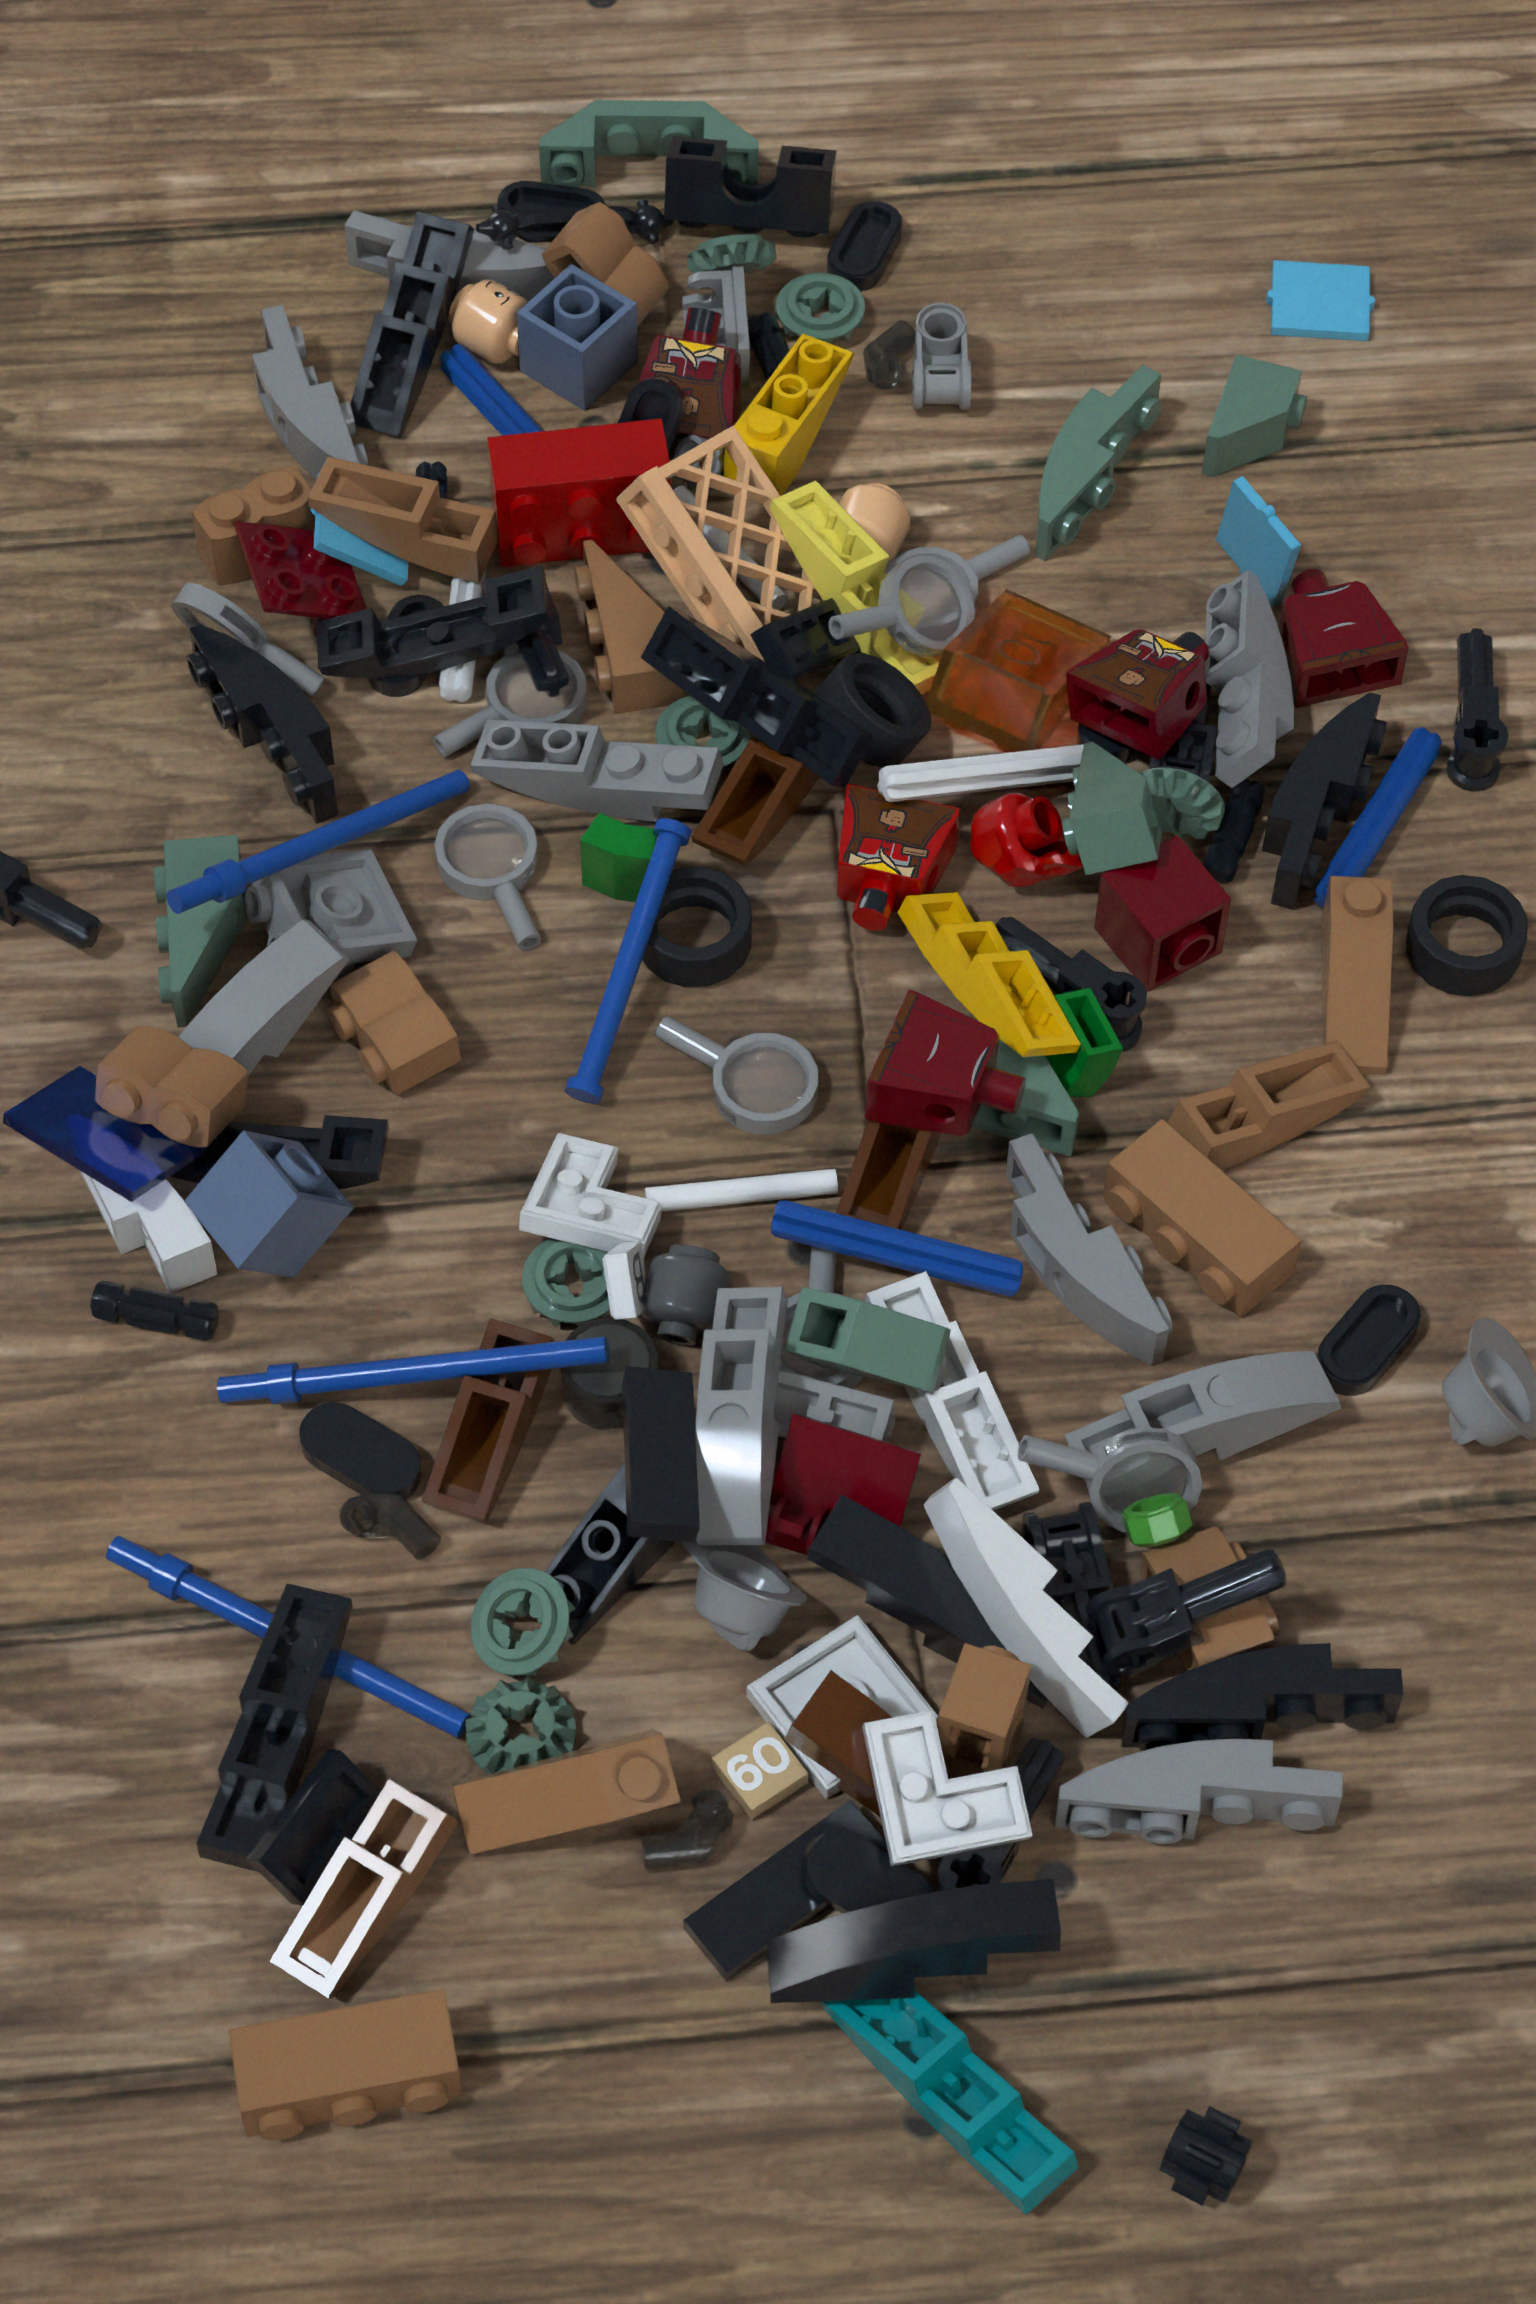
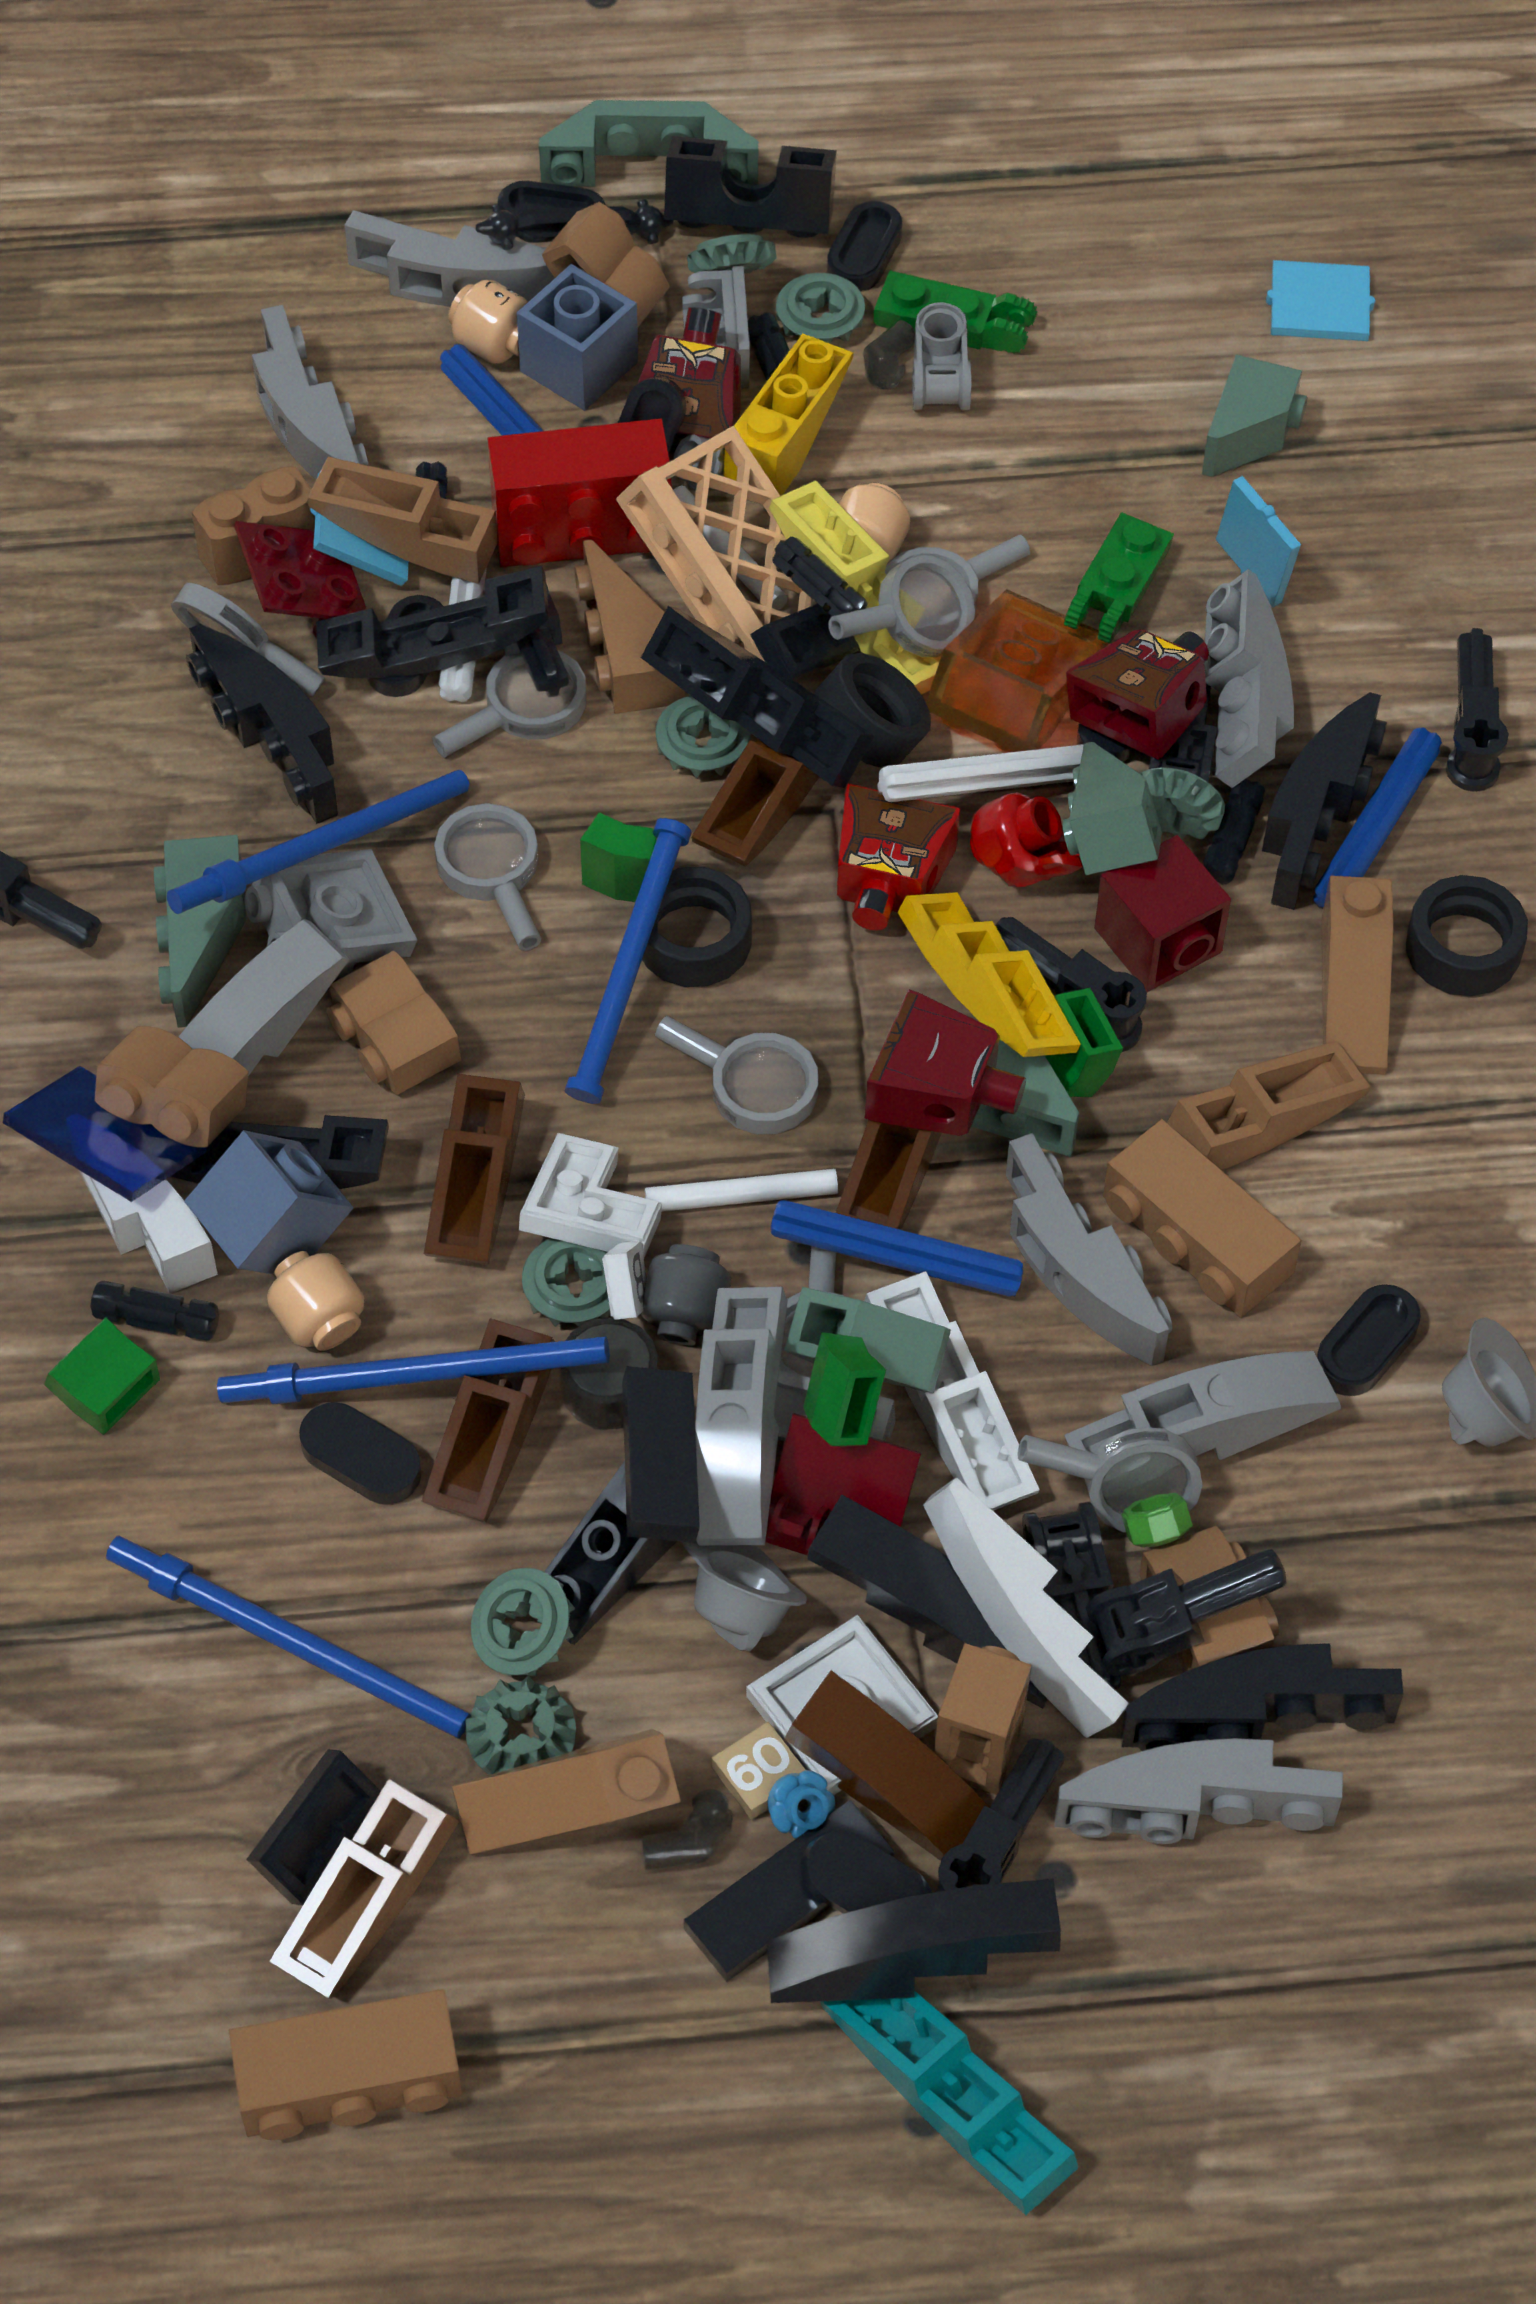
black slope [196,1583,353,1872] -> none
clear smoke arm [339,1494,441,1560] -> none
black slope [350,211,475,438] -> none
light grey slope [470,719,724,822] -> none
white tile [862,1710,1033,1866] -> none
sand green slope [1036,364,1162,561] -> none
black gear [1159,2106,1253,2206] -> none
dark red torso [1279,569,1409,708] -> none
none -> green piece [44,1317,160,1435]
none -> light nougat head [267,1251,364,1351]
none -> reddish brown slope [424,1073,525,1264]
none -> dark azure plate [768,1770,835,1839]
none -> black axle [772,537,868,617]
none -> green piece [803,1332,886,1446]
none -> green hinge [873,270,1038,354]
none -> green hinge [1064,512,1174,644]

